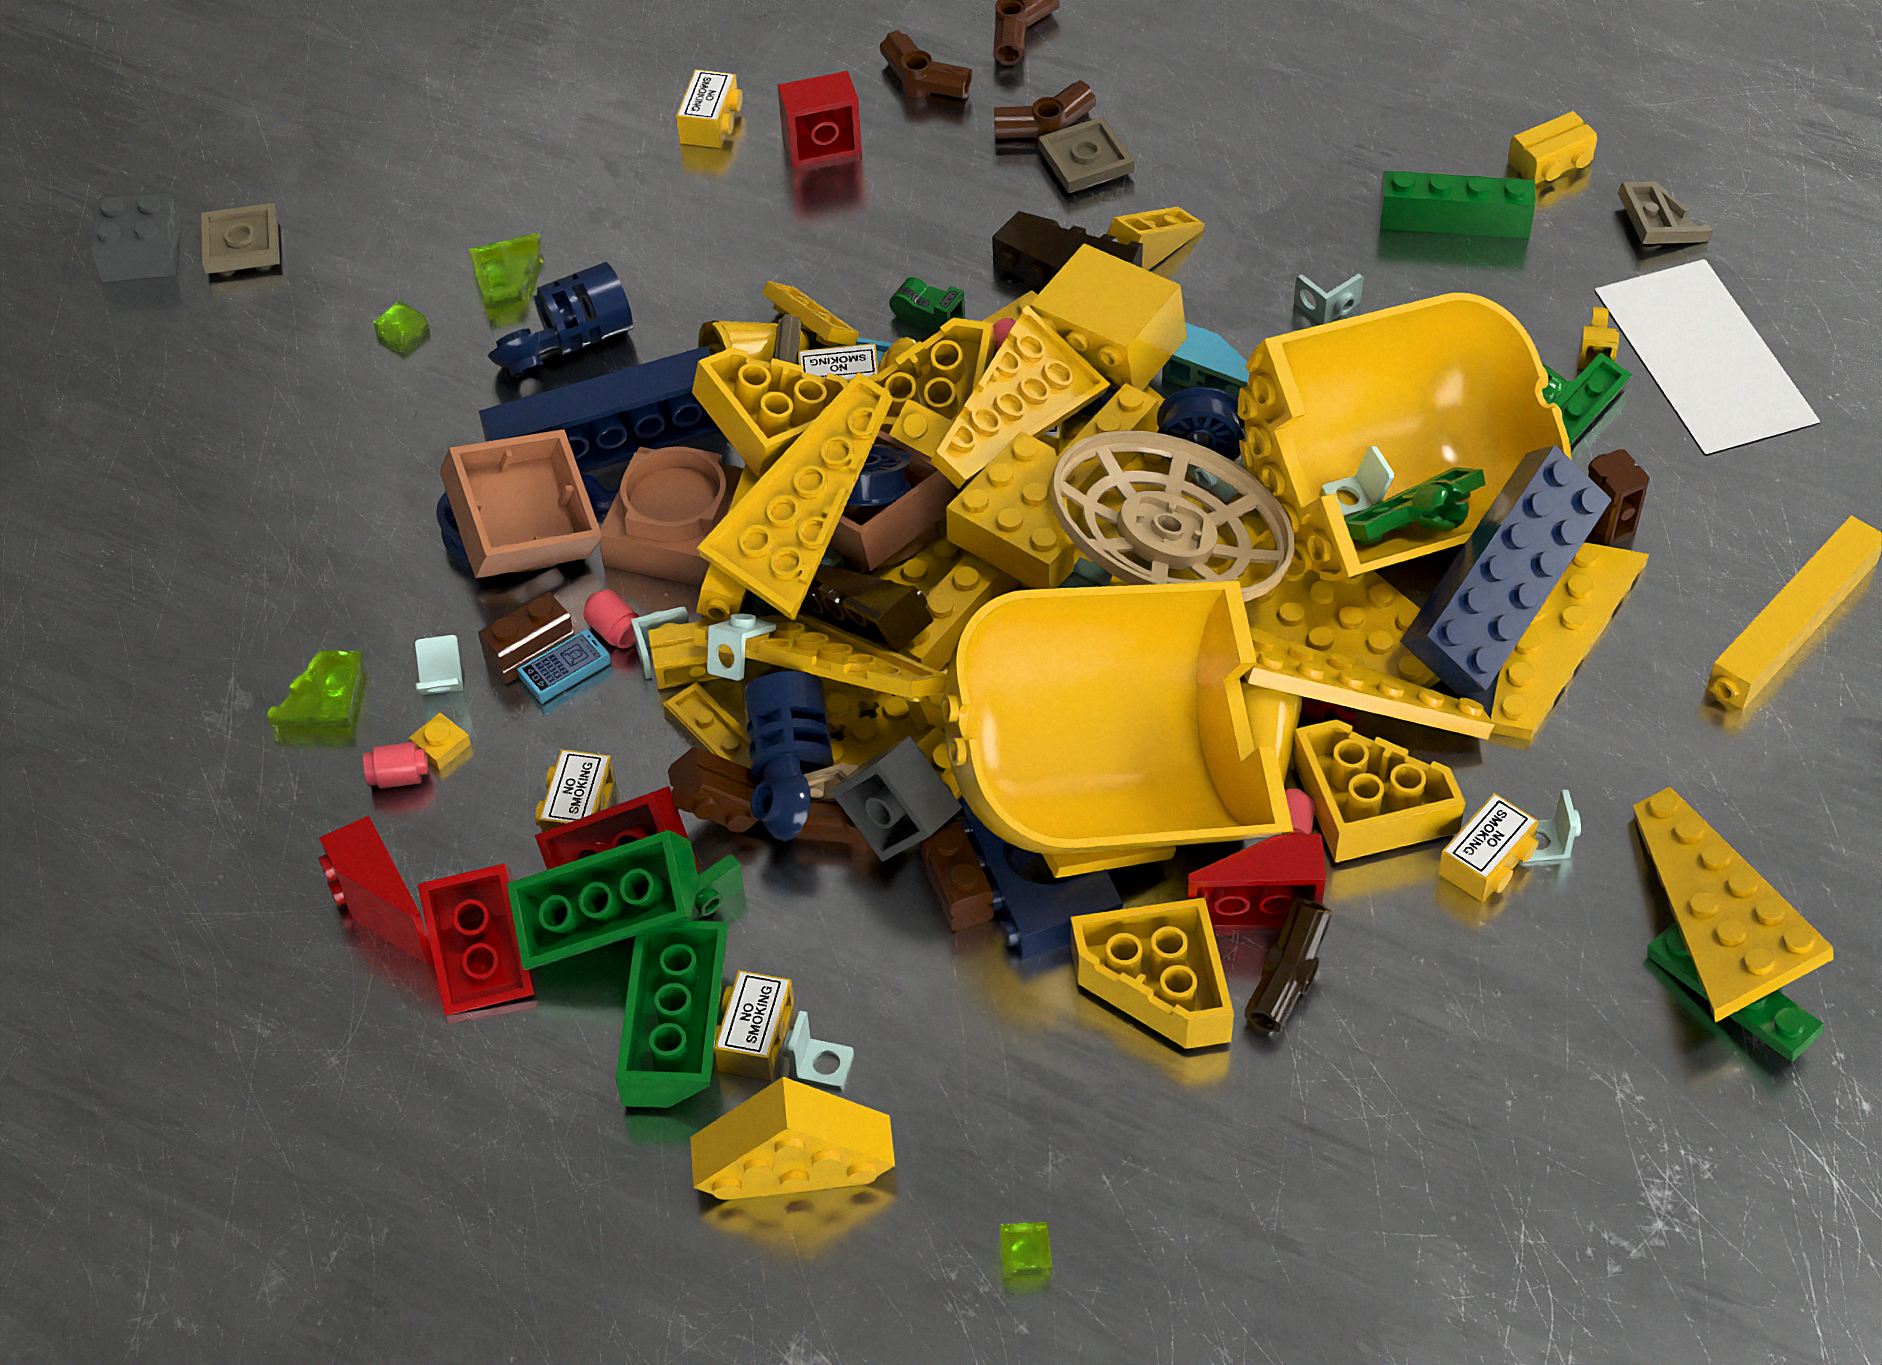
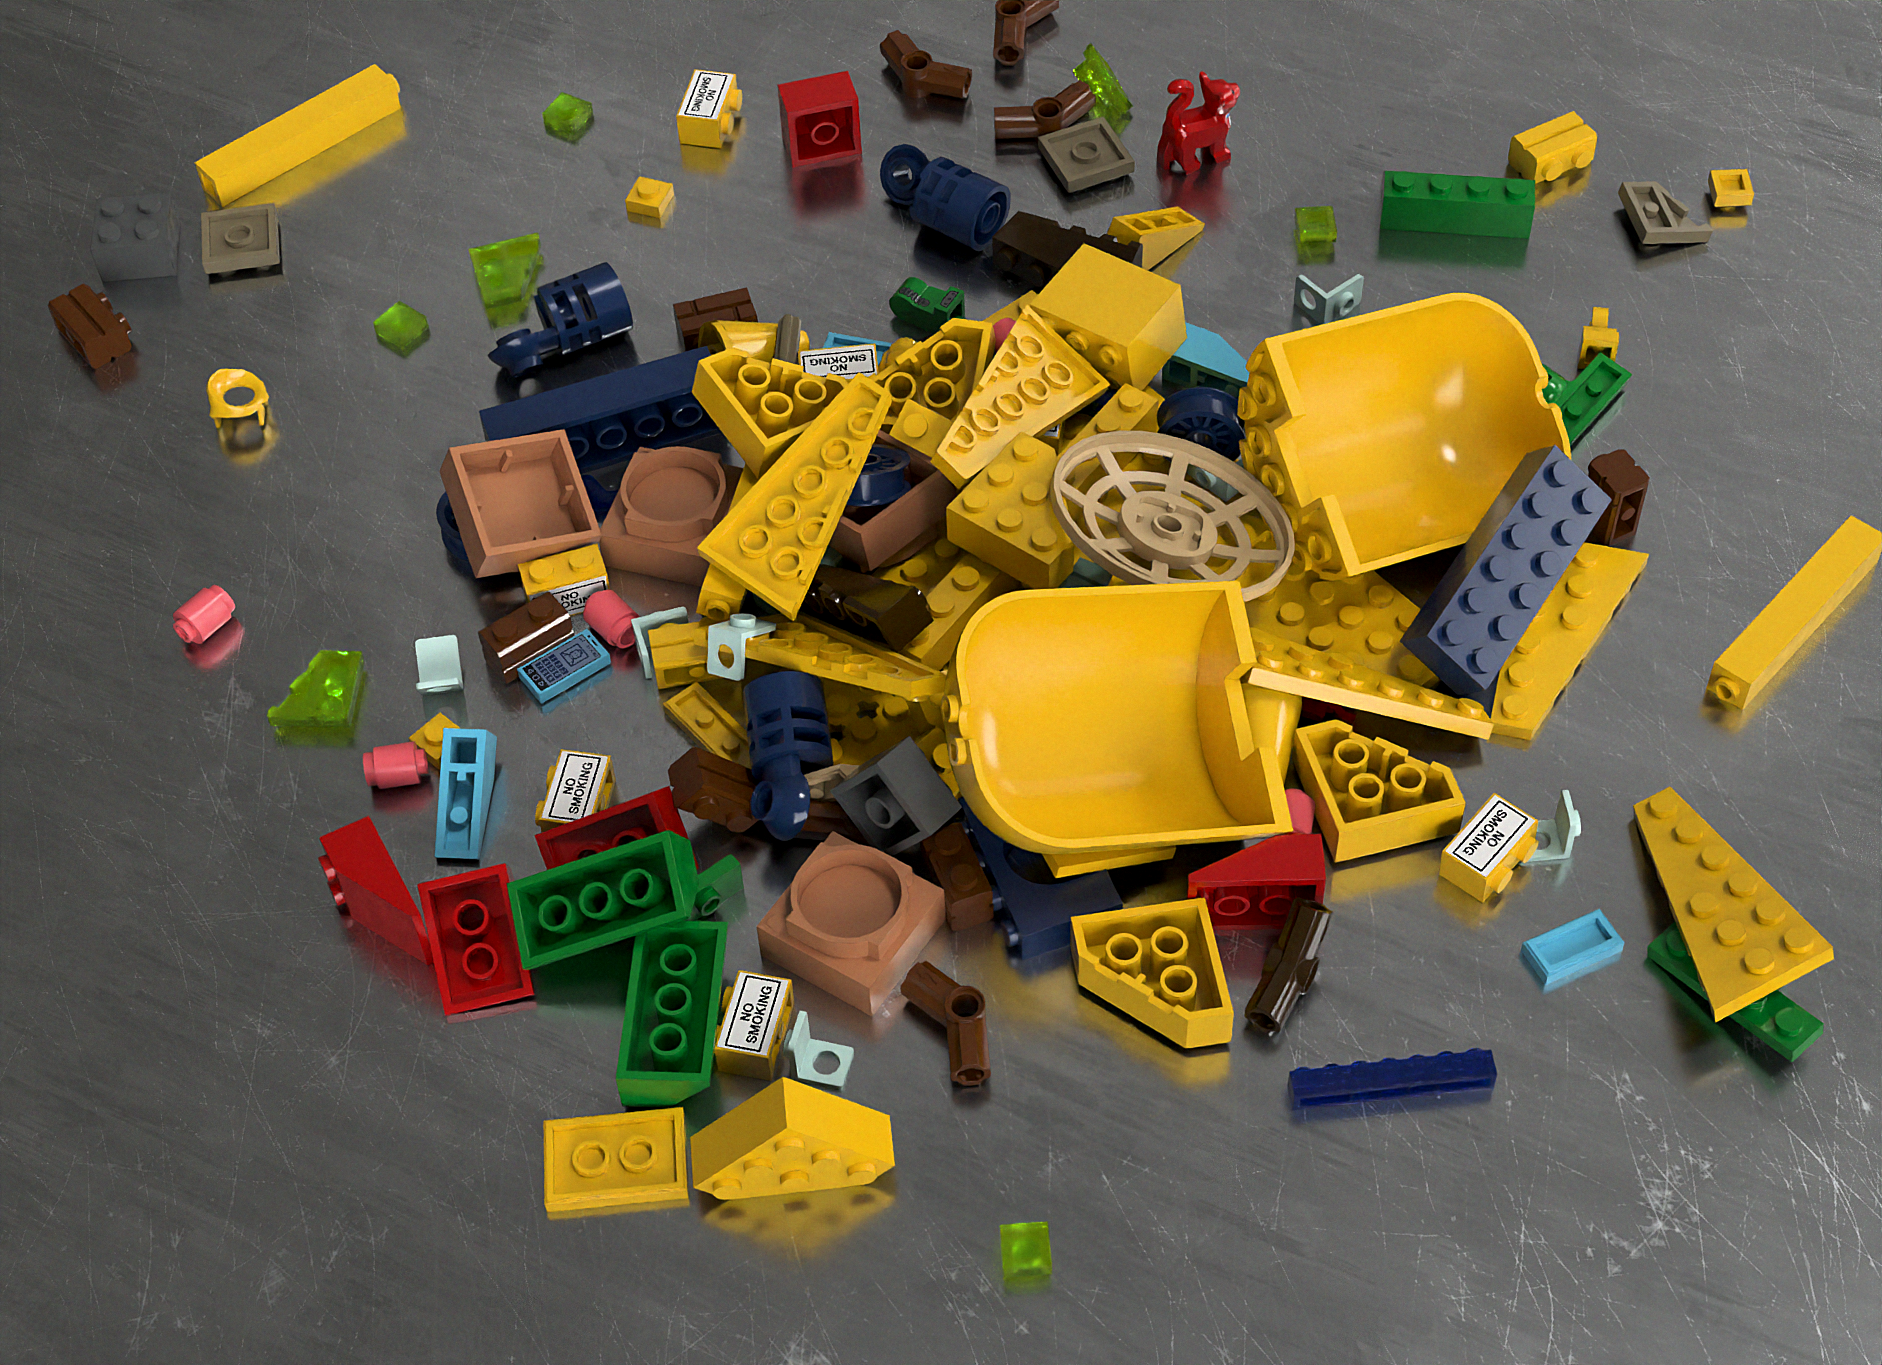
yellow plate [762,281,860,348] -> none
light aqua bracket [1321,446,1394,518] -> none
green plate [1344,467,1486,544] -> none
white sticker [1595,259,1820,454] -> none
none -> reddish brown brick [47,283,132,369]
none -> coral brick [173,585,236,644]
none -> yellow brick [195,64,401,207]
none -> yellow piece [206,369,269,428]
none -> medium azure slope [434,728,497,860]
none -> yellow brick [517,544,610,616]
none -> clear neon green plate [542,92,593,135]
none -> yellow tile [543,1107,689,1212]
none -> yellow plate [625,176,674,218]
none -> reddish brown brick [673,287,758,352]
none -> nougat container [756,831,946,1016]
none -> dark blue cylinder [880,144,1011,251]
none -> reddish brown piece [900,961,991,1086]
none -> clear neon green plate [1073,43,1133,115]
none -> red animal [1157,71,1241,175]
none -> clear blue piece [1288,1048,1497,1110]
none -> clear neon green plate [1294,206,1337,245]
none -> medium azure tile [1521,908,1625,985]
none -> yellow plate [1708,169,1754,207]

